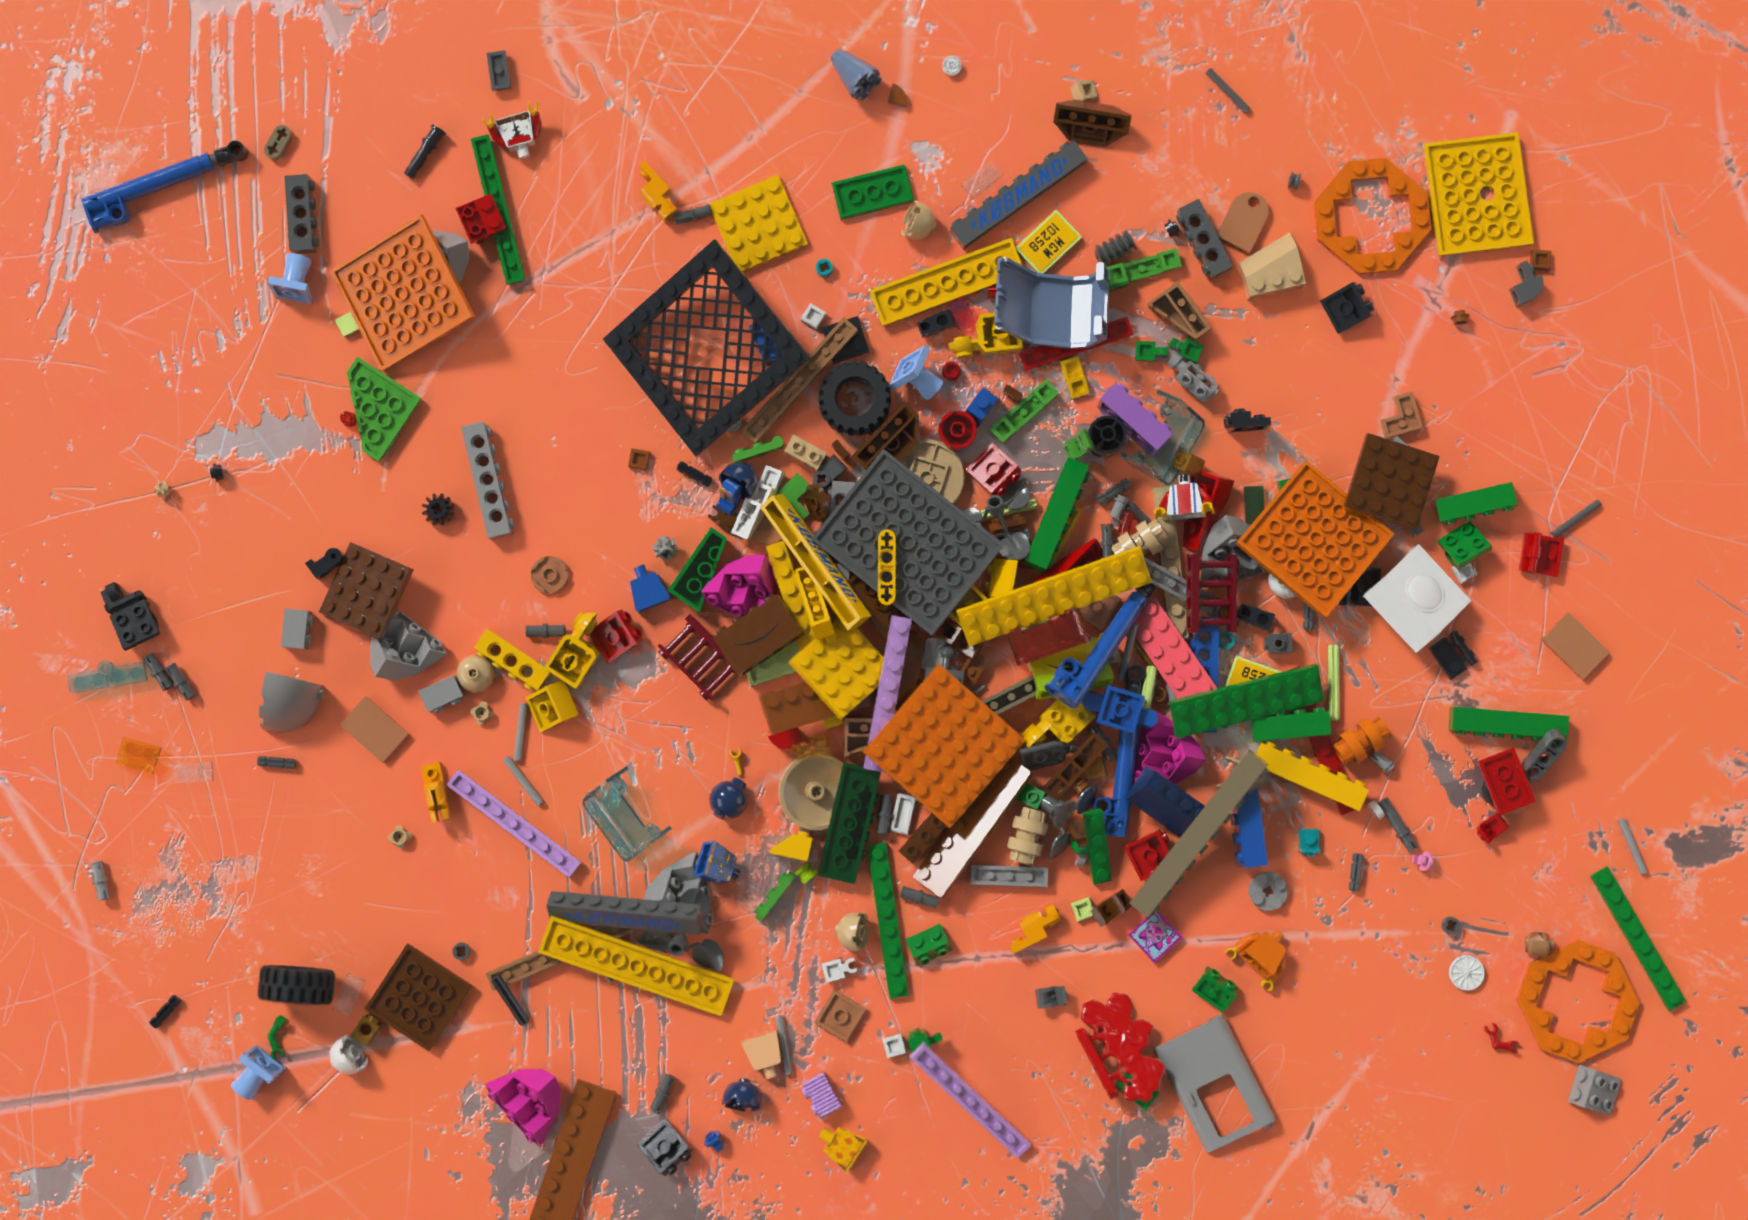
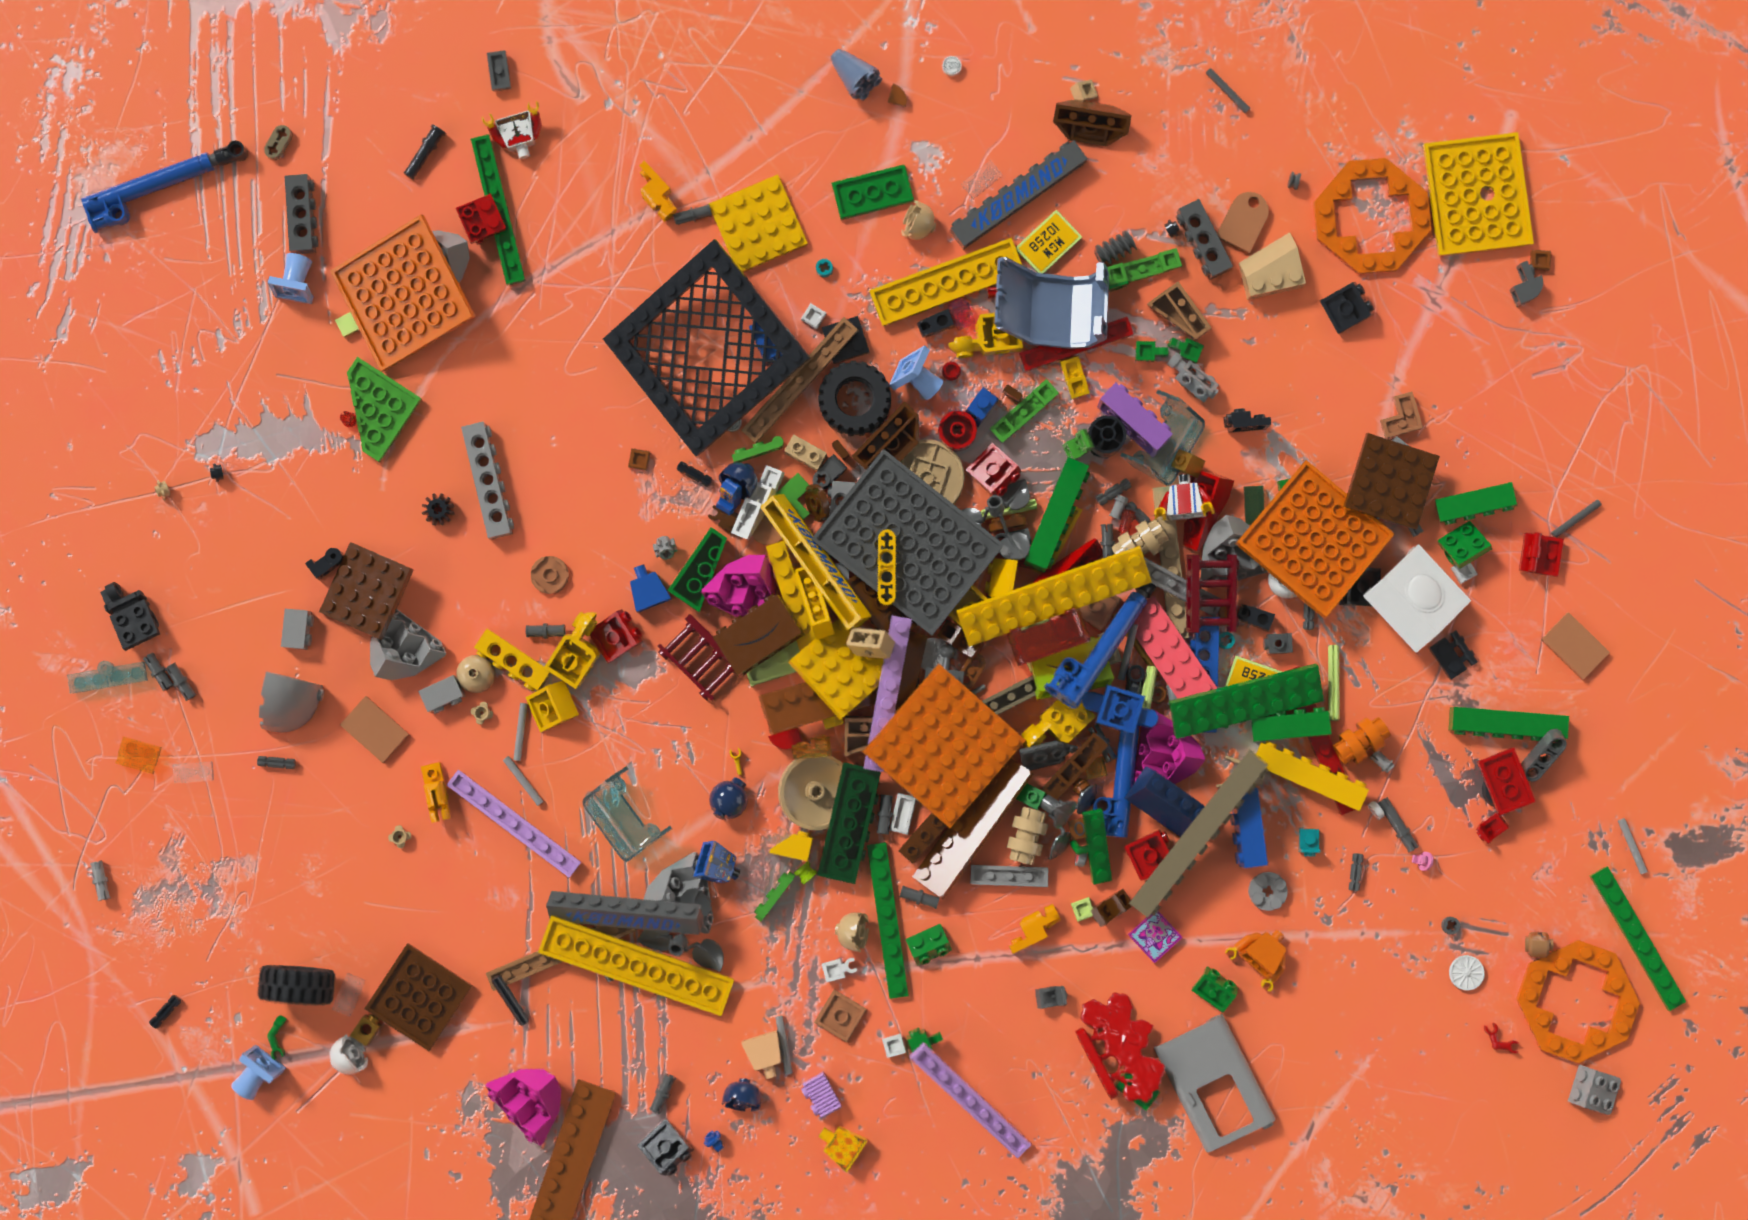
dark grey bush [452,942,470,960] -> none
dark orange plate [1451,310,1470,325] -> none
none -> tan brick [846,628,895,659]

